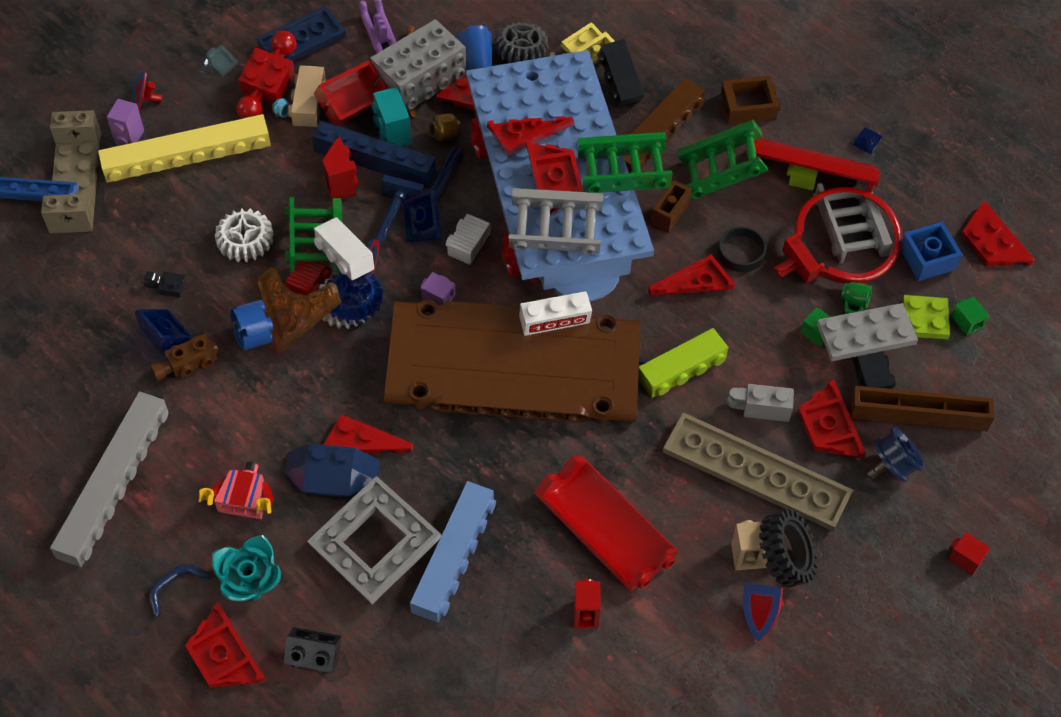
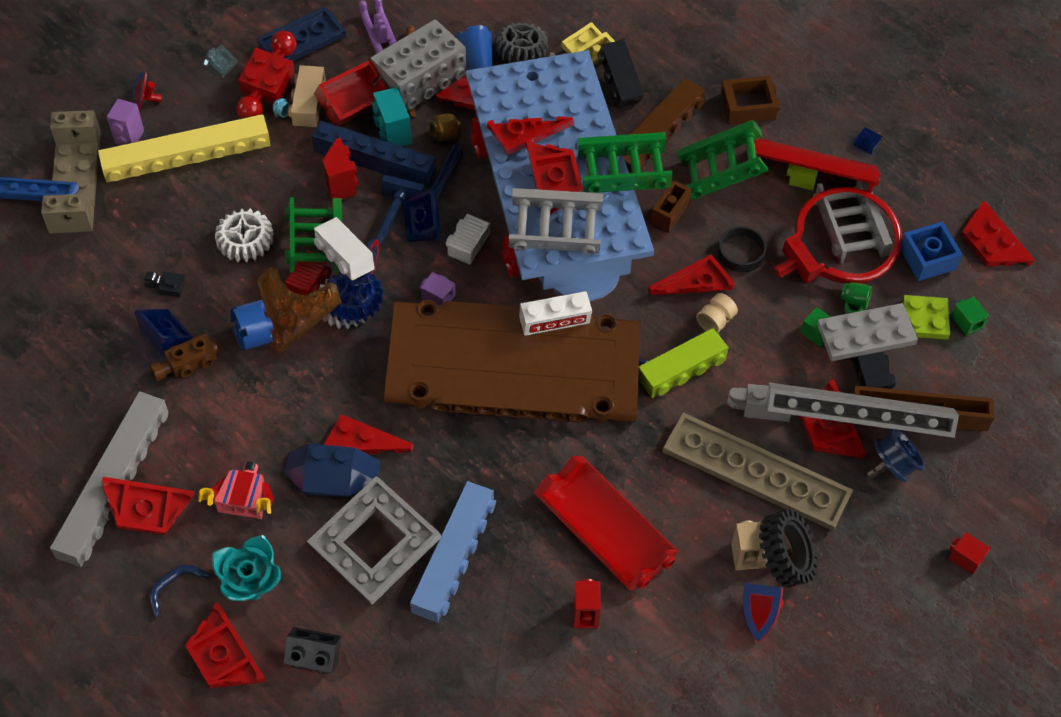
none -> red wing [101,477,195,535]
none -> tan wheel [696,293,738,333]
none -> light grey brick [765,382,959,438]

